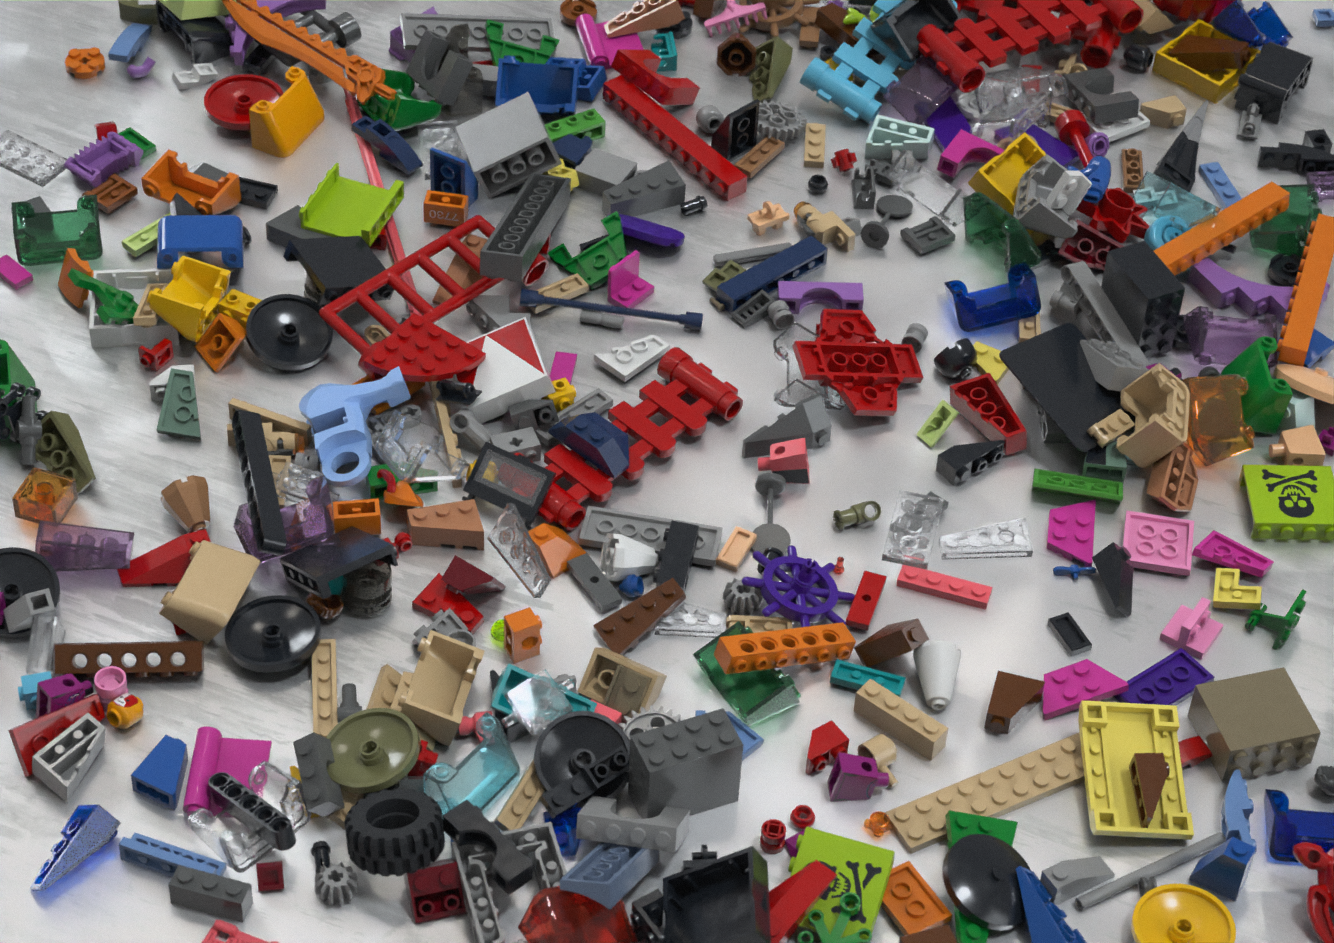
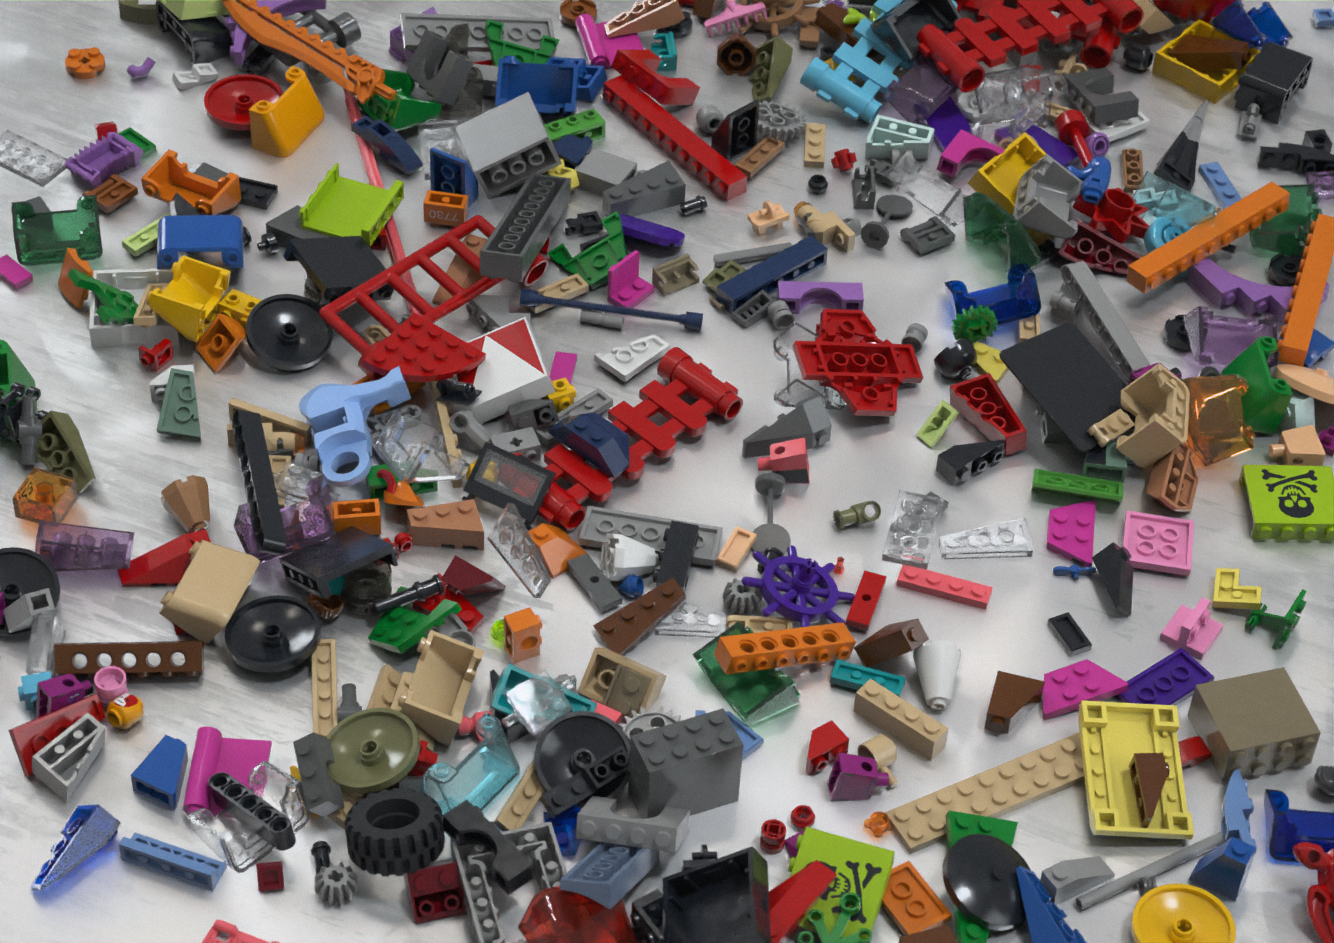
medium blue slope [108,23,153,62] -> none
dark grey brick [169,865,253,922] -> none
white bracket [1046,171,1092,215] -> none
light grey slope [1080,339,1149,391] -> none
black brick [1101,241,1185,359] -> none
tan slope [1140,95,1187,128] -> none
dark pink wing [1192,530,1274,578] -> none
none -> black tile [257,232,279,254]
none -> green wing [368,586,462,654]
none -> black pin [372,574,444,616]
none -> black plate [565,211,603,236]
none -> dark tan hinge [652,254,700,297]
none -> green gear [951,305,998,343]

